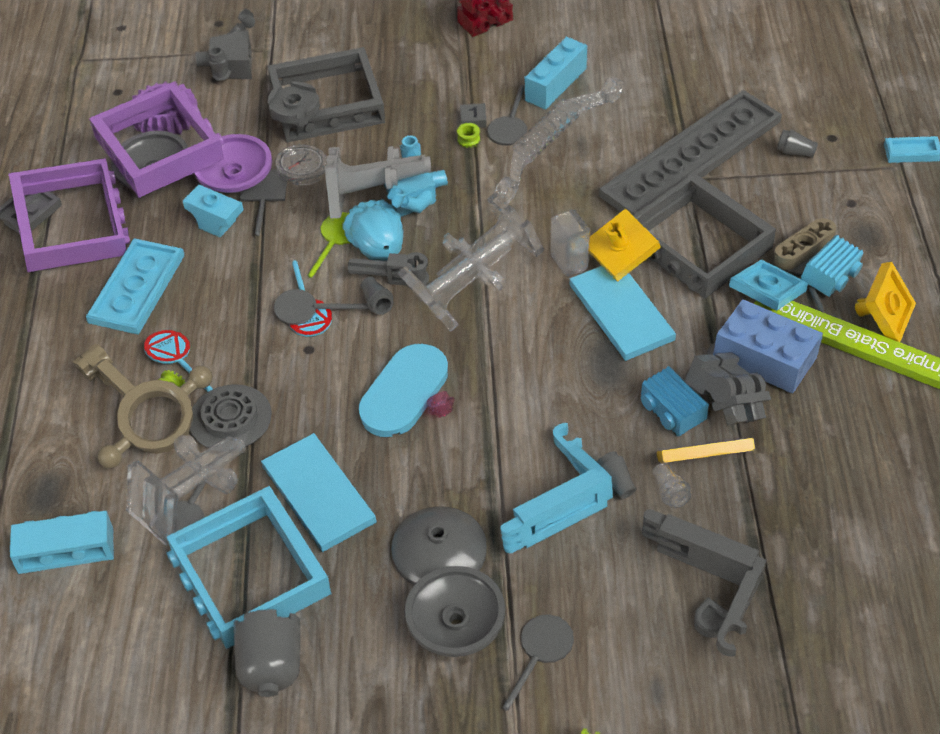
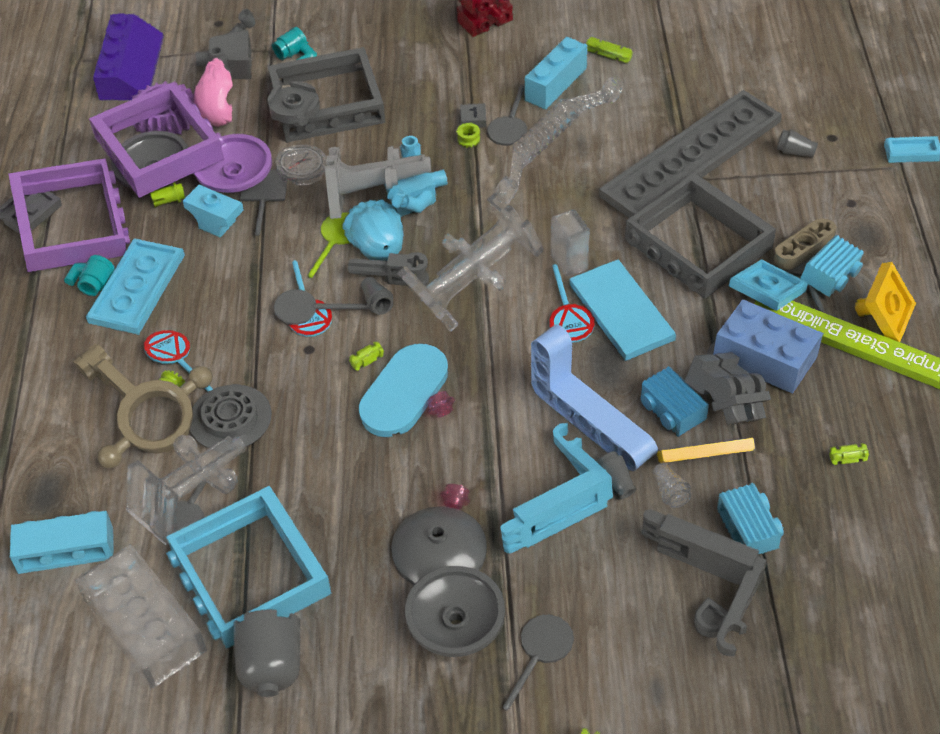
medium azure tile [261,433,376,552] -> none
yellow tile [582,208,661,282] -> none
none -> teal piece [64,255,115,296]
none -> clear brick [75,544,208,689]
none -> dark purple slope [93,13,164,100]
none -> lime pin [151,182,185,207]
none -> bright pink piece [193,58,233,127]
none -> teal piece [272,27,317,60]
none -> lime piece [349,342,384,370]
none -> clear pink plate [440,483,470,510]
none -> light blue beam [531,324,658,471]
none -> piece [549,264,595,342]
none -> lime axle [586,37,633,63]
none -> medium azure brick [717,483,784,554]
none -> lime piece [829,443,869,465]

